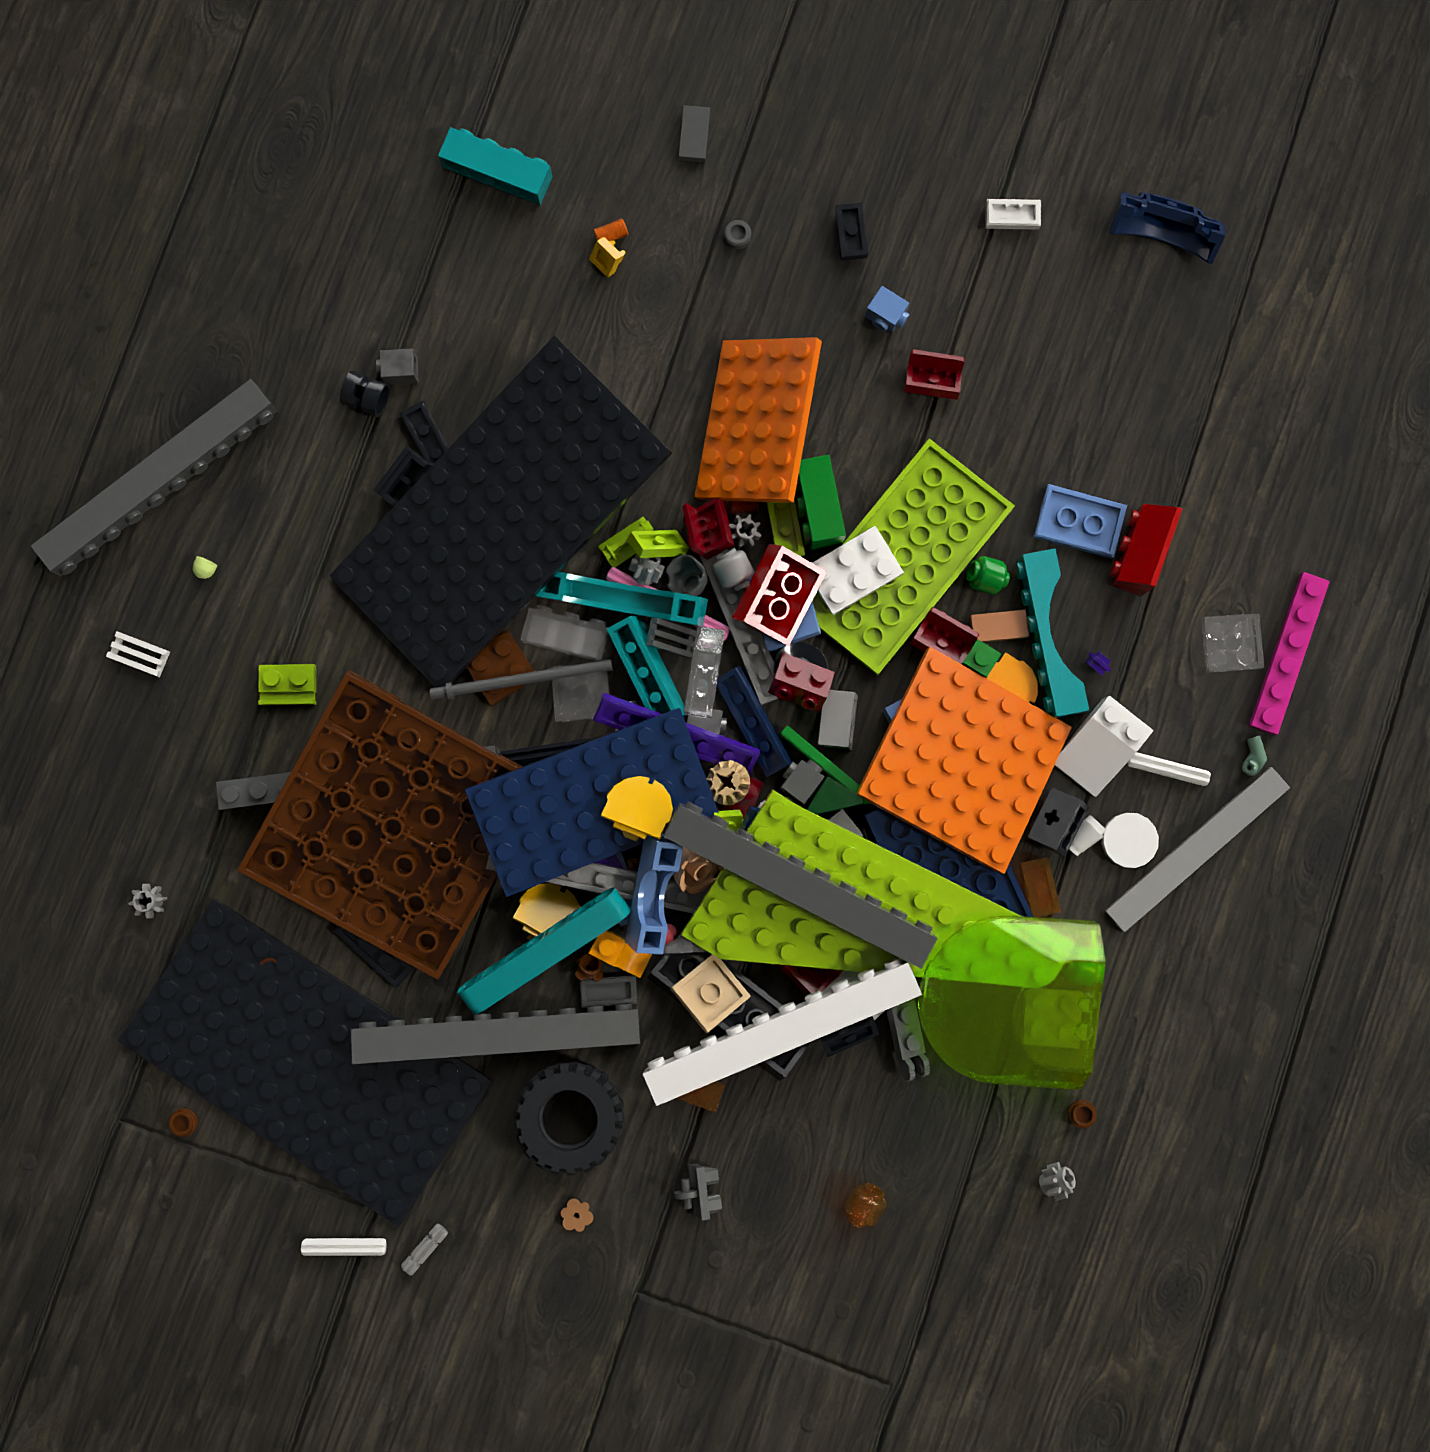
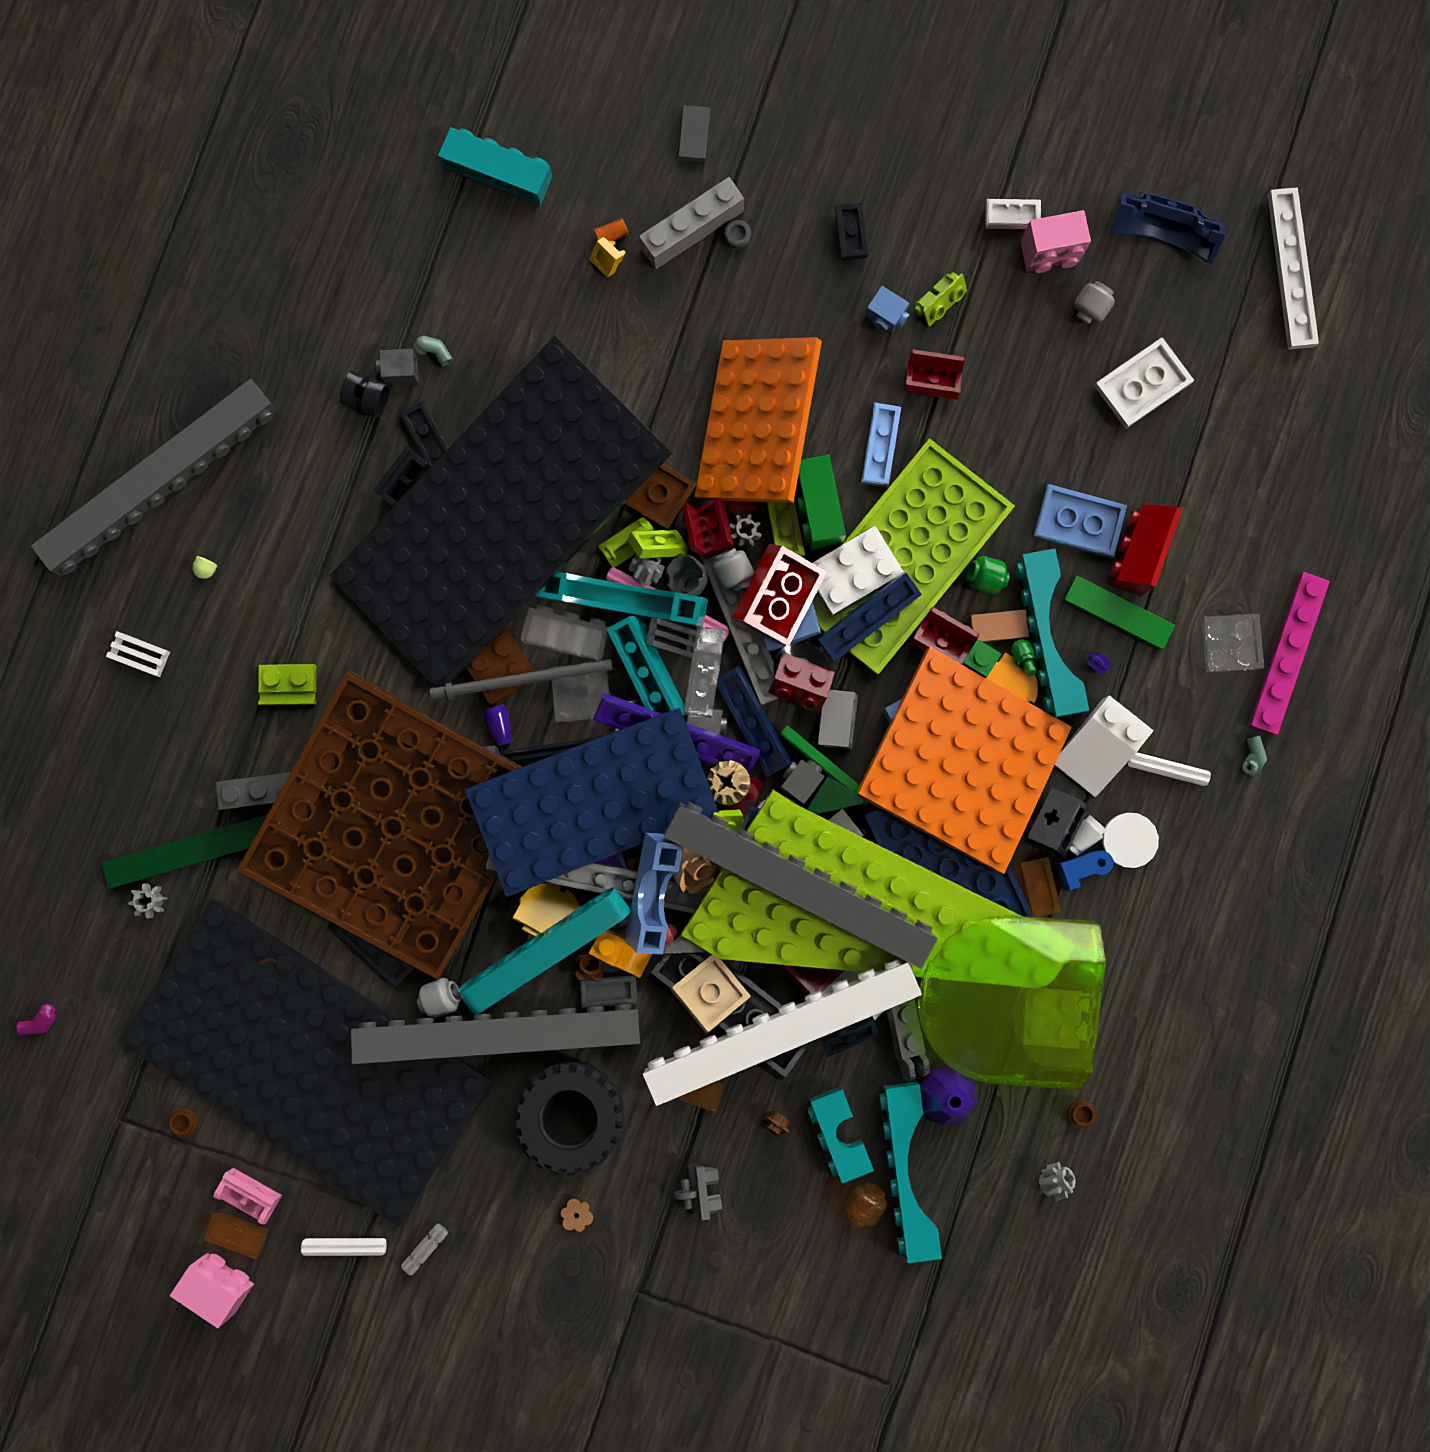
yellow piece [601,776,673,841] -> none
light grey tile [1104,767,1290,932] -> none
none -> magenta arm [17,1004,56,1036]
none -> dark green tile [102,814,268,889]
none -> bright pink brick [170,1253,254,1328]
none -> clear orange plate [203,1211,269,1259]
none -> bright pink hinge [213,1168,282,1225]
none -> sand green arm [414,335,453,367]
none -> light grey head [417,978,461,1019]
none -> dark purple cone [482,704,513,747]
none -> reddish brown plate [623,464,697,530]
none -> light grey brick [639,177,744,269]
none -> reddish brown plate [762,1111,790,1136]
none -> teal arch [807,1086,874,1183]
none -> dark blue plate [816,572,922,662]
none -> light blue tile [861,403,901,488]
none -> teal arch [879,1082,942,1263]
none -> lime hinge [914,272,967,327]
none -> dark purple cone [919,1064,978,1126]
none -> green cylinder [1011,639,1037,676]
none -> bright pink brick [1020,210,1091,273]
none -> blue leg [1055,850,1114,890]
none -> green tile [1063,576,1175,651]
none -> light grey head [1074,281,1115,324]
none -> white plate [1094,338,1194,429]
none -> white plate [1267,187,1319,350]

